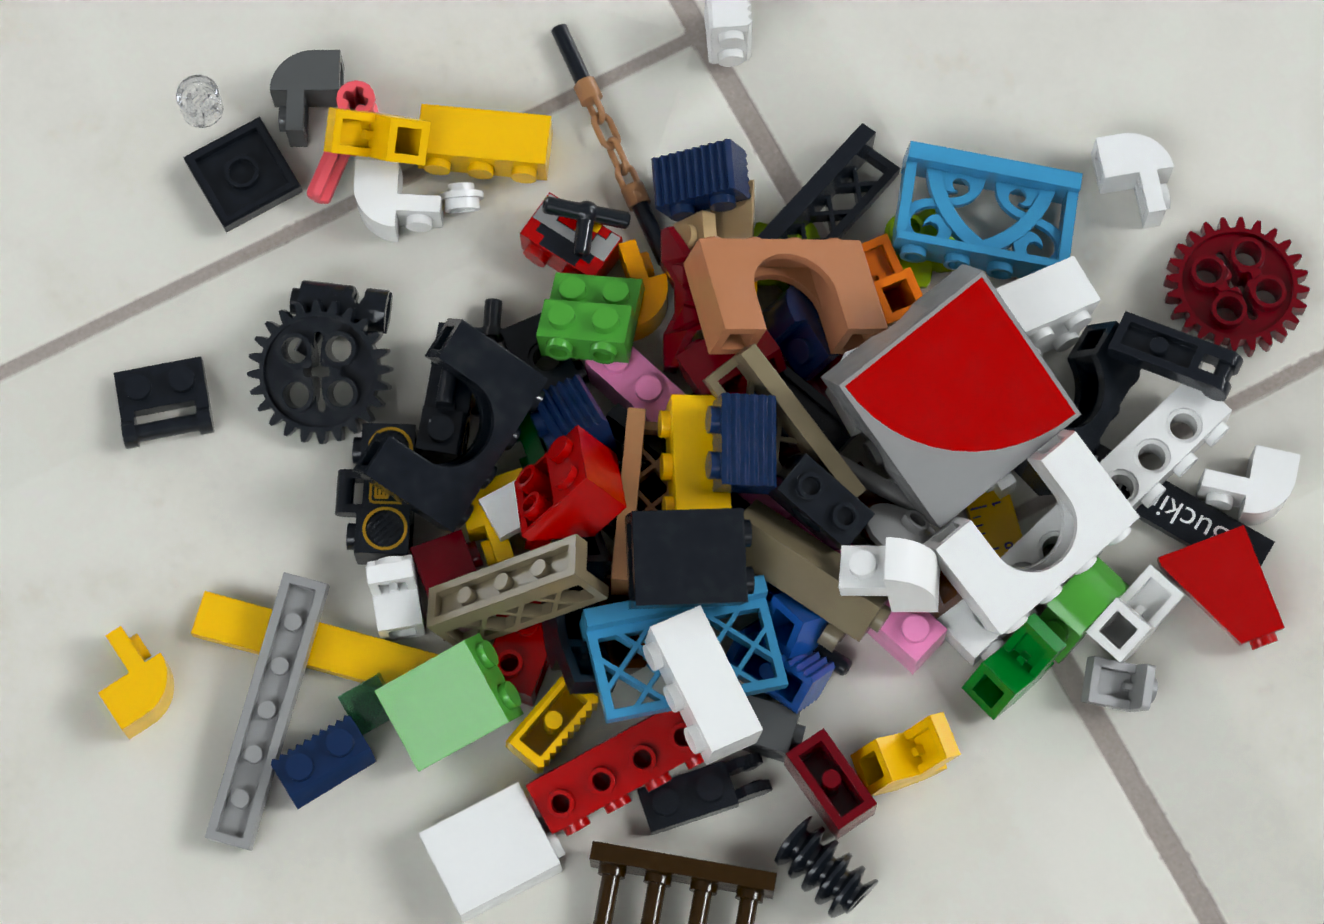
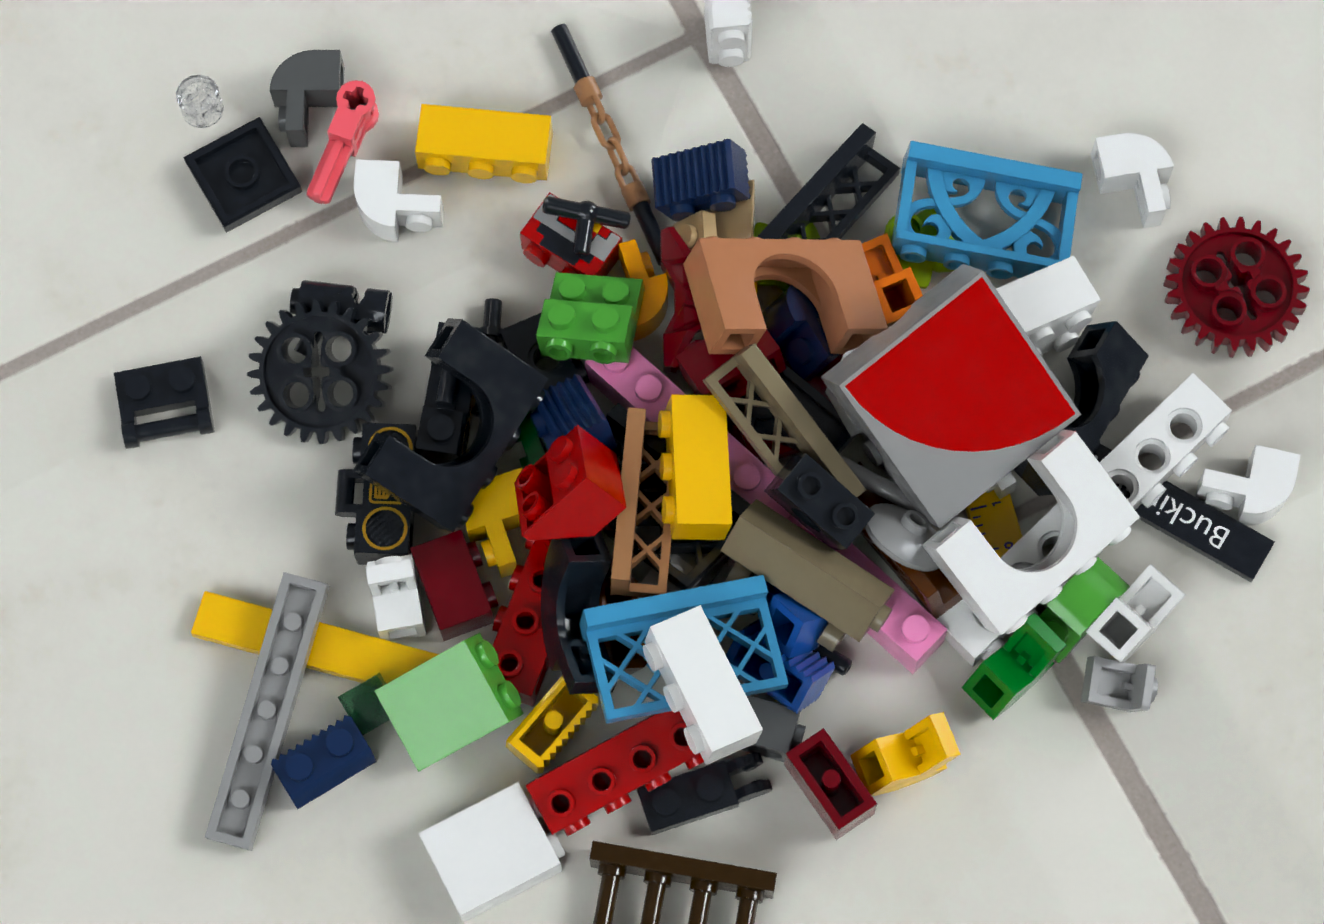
yellow brick [98,626,174,740] -> none
yellow brick [323,107,431,165] -> none
dark tan fence [426,534,609,646] -> none
white plate [440,182,484,213] -> none
white tile [479,480,521,542] -> none
black brick [625,508,755,609] -> none
dark blue brick [705,392,777,494] -> none
black piece [774,816,878,918] -> none
white brick [839,537,940,612] -> none
black plate [1107,311,1243,401] -> none
red slope [1157,525,1285,650] -> none

